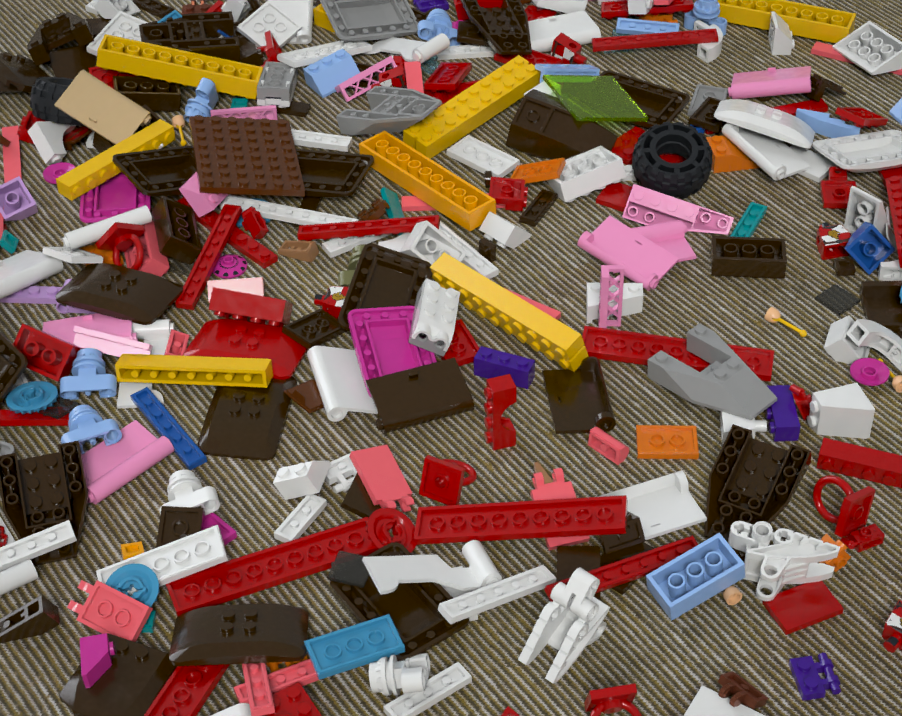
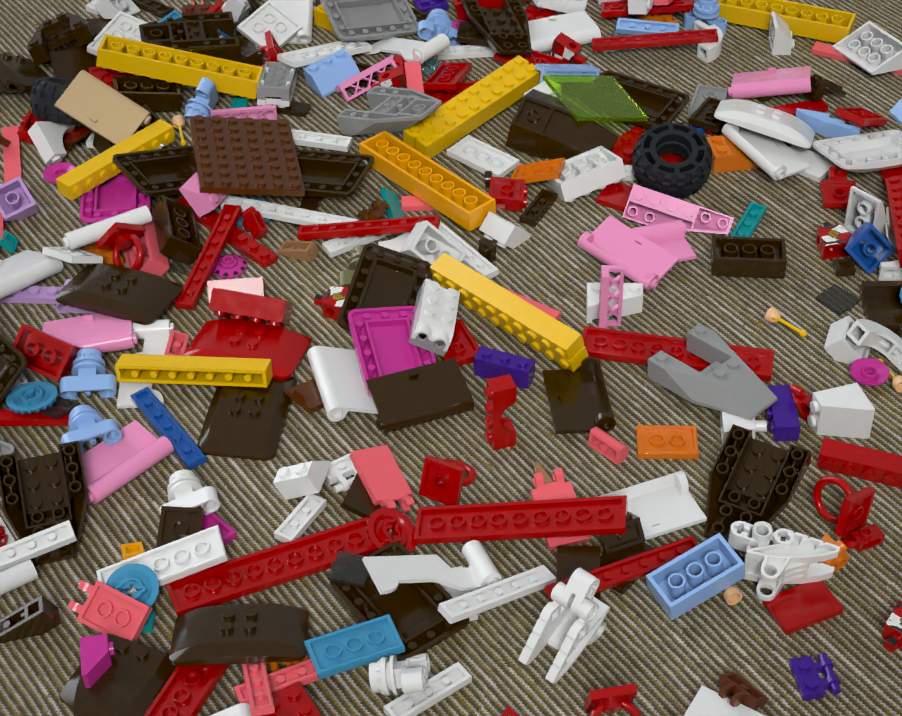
bright pink fence [73,326,153,357] -> none
dark brown tile [282,308,347,350] -> none

